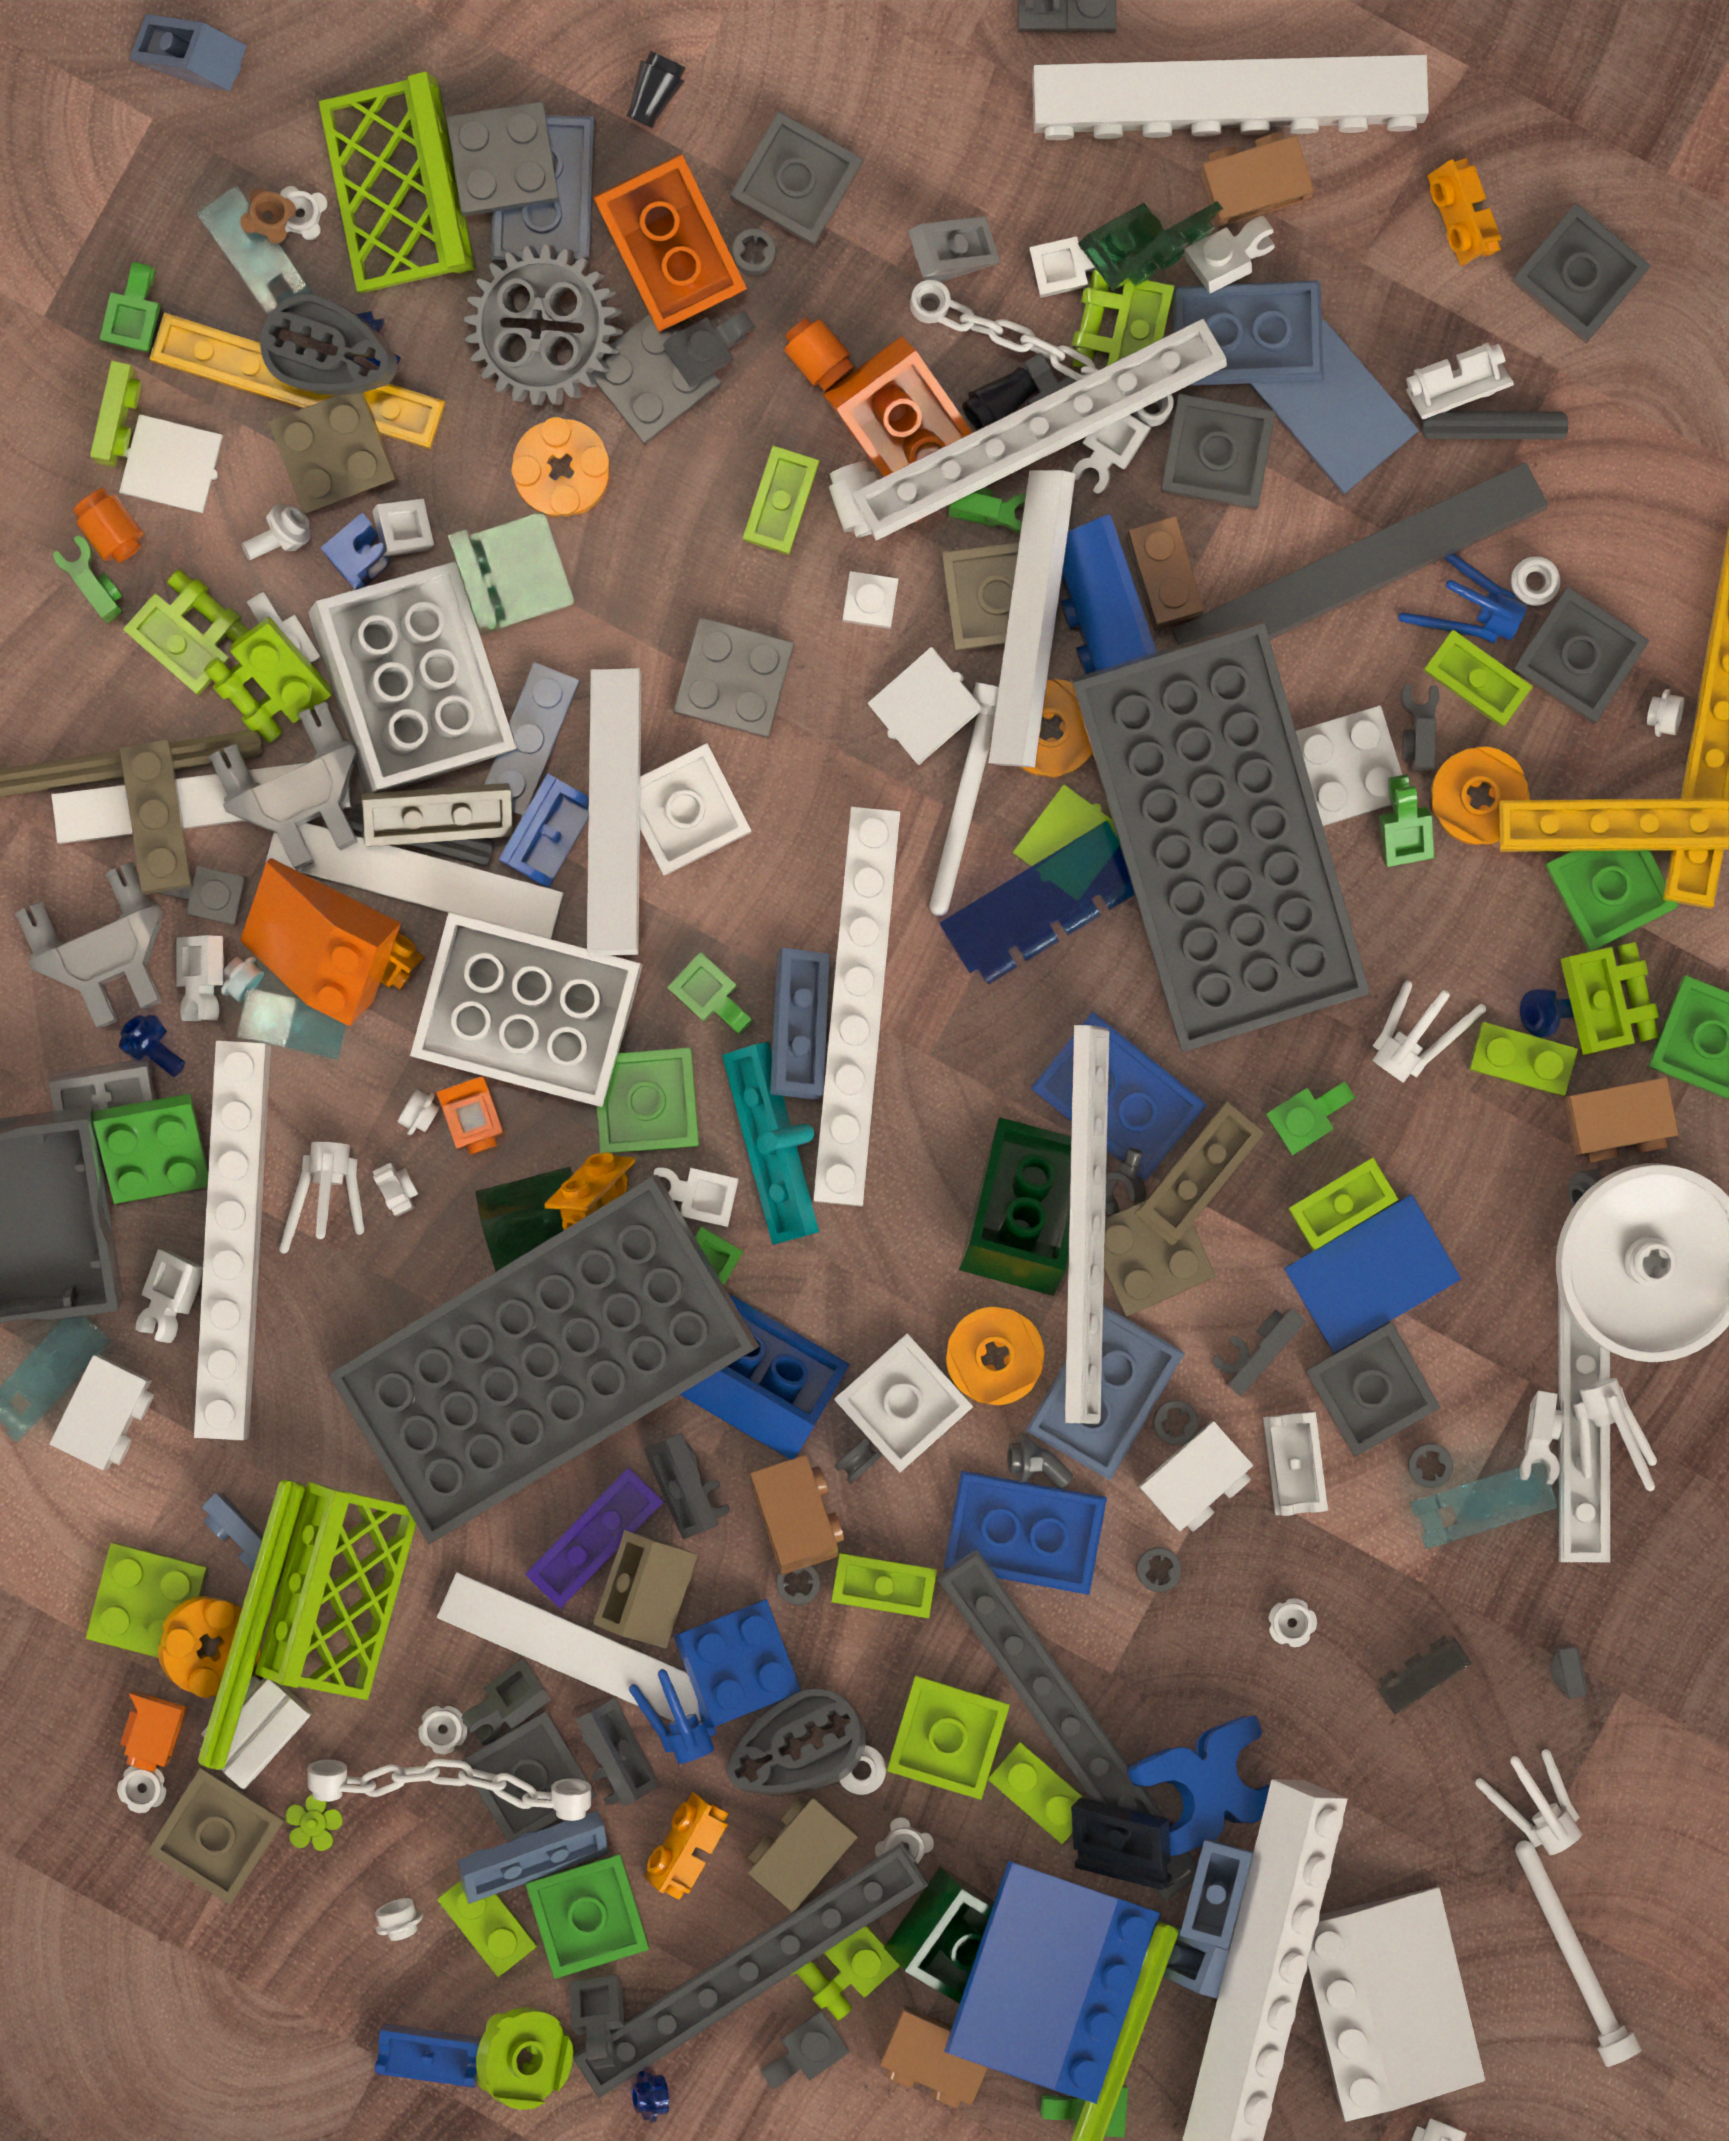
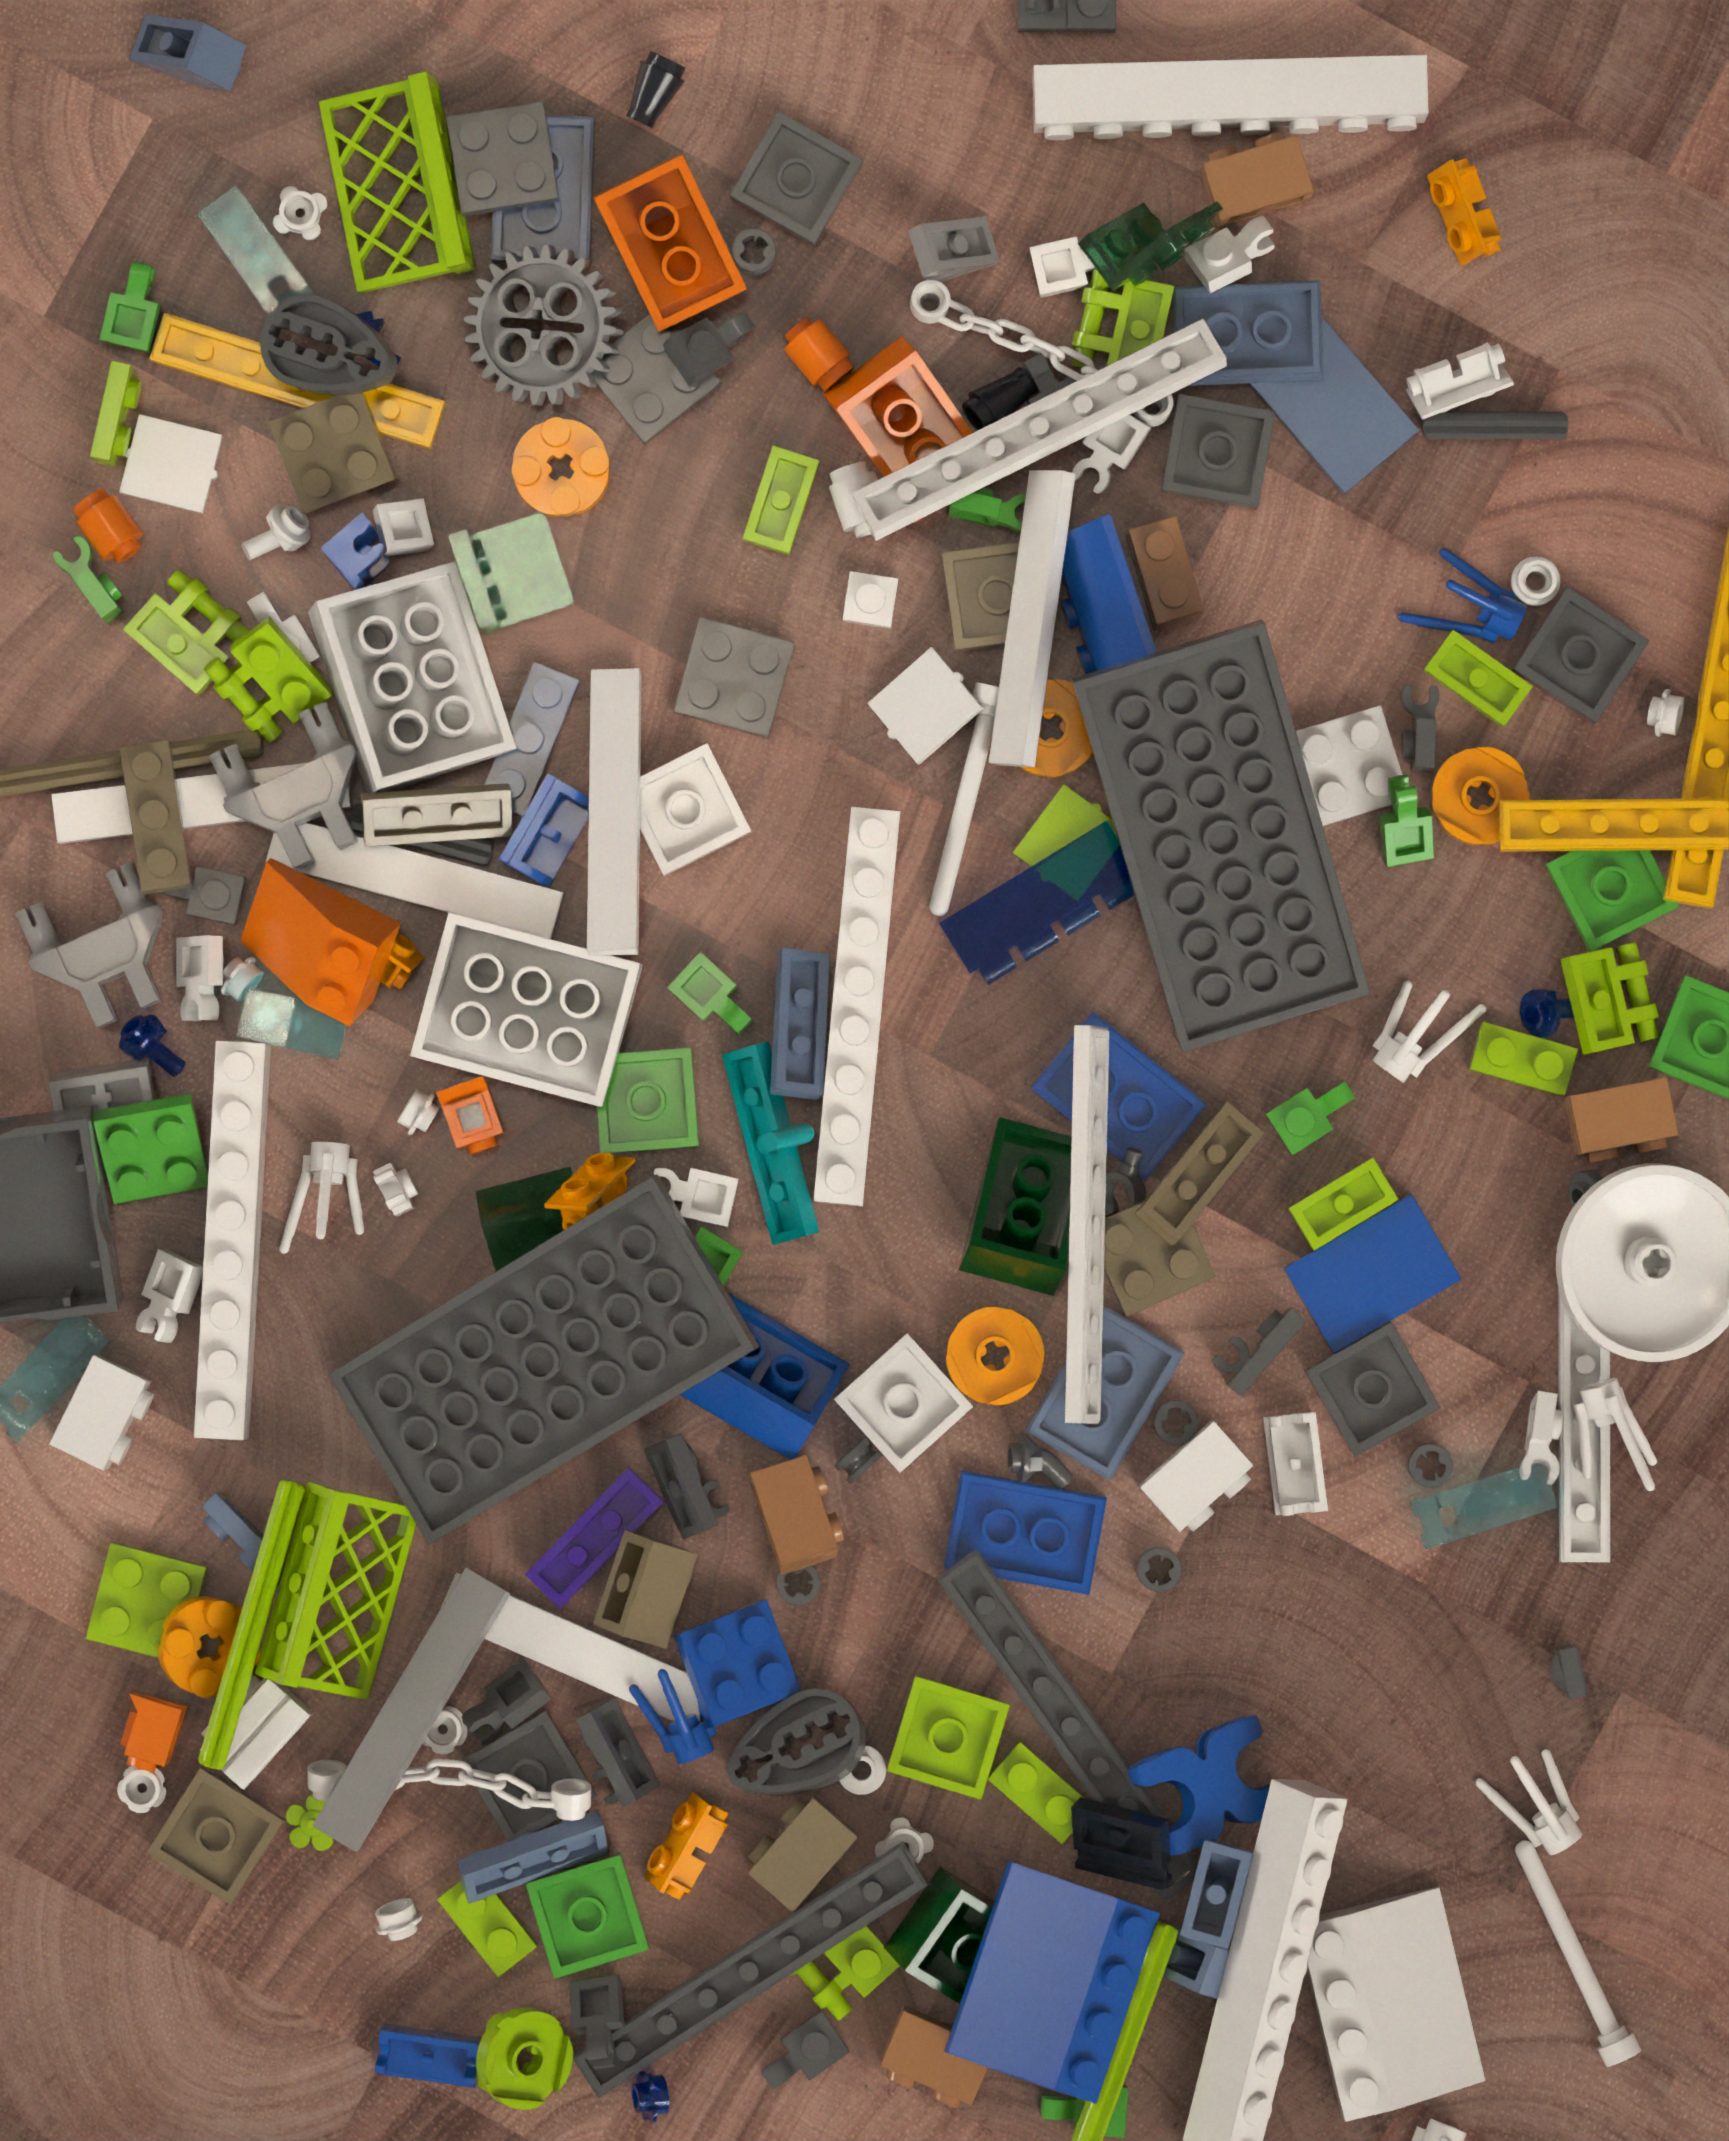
medium nougat plate [240,188,296,244] -> none
lime plate [831,1552,937,1618] -> none
dark grey tile [1172,462,1548,645] -> none
white plate [1268,1598,1317,1647] -> none
clear smoke piece [1375,1635,1472,1715] -> none
dark grey plate [1511,204,1651,343] -> none
none -> light grey tile [312,1567,511,1852]

